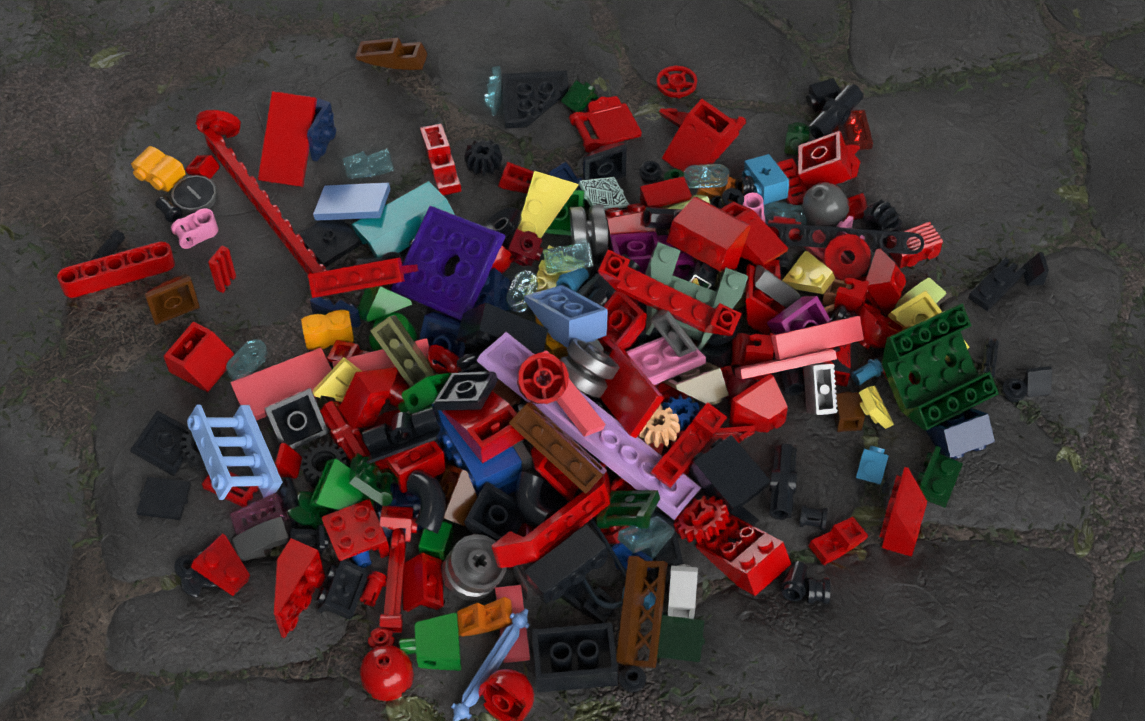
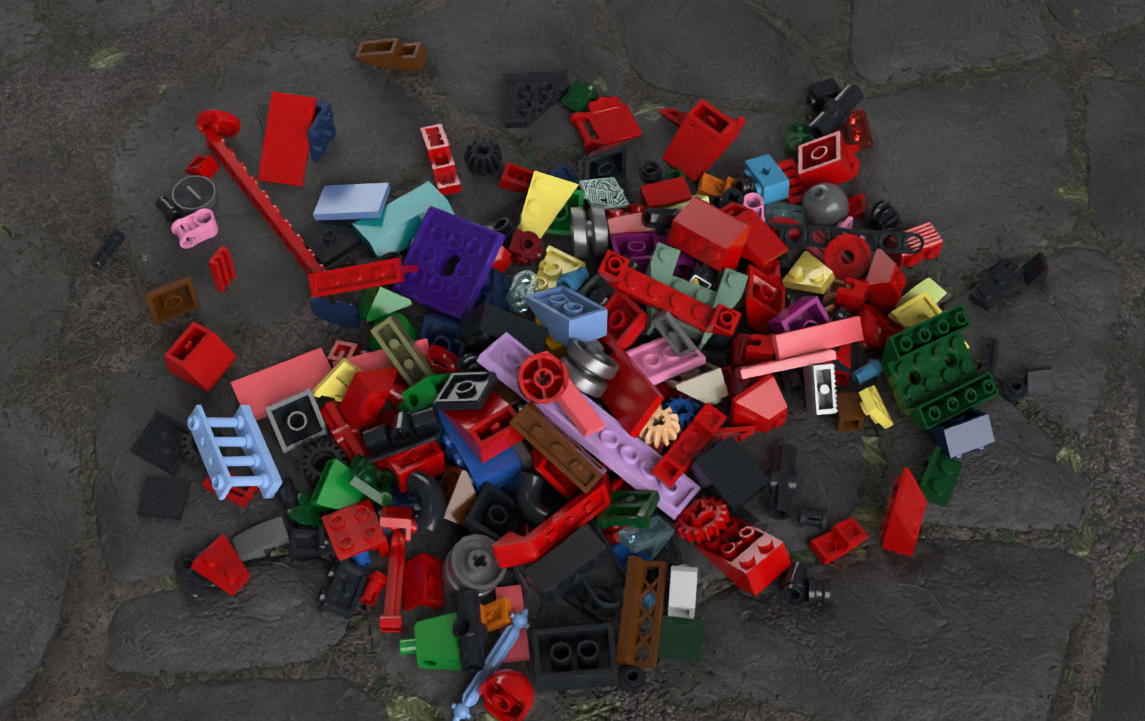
red beam [57,241,175,298] -> none
light orange brick [131,146,186,192] -> none
clear light blue plate [226,339,268,380] -> none
clear pink slope [230,493,289,535] -> none
red slope [274,538,325,638] -> none
red slope [275,443,302,478] -> none
light orange brick [301,310,354,350] -> none
clear light blue slope [343,149,395,178] -> none
red cylinder [360,645,414,701] -> none
red plate [368,628,394,649] -> none
green brick [419,521,453,562] -> none
clear light blue slope [484,66,502,115] -> none
clear light blue slope [543,242,594,273] -> none
red wheel [657,66,697,99] -> none
clear light blue plate [684,164,729,189] -> none
dark grey slope [754,265,801,308] -> none
dark azure bracket [856,445,889,485] -> none
none -> black piece [452,589,488,673]

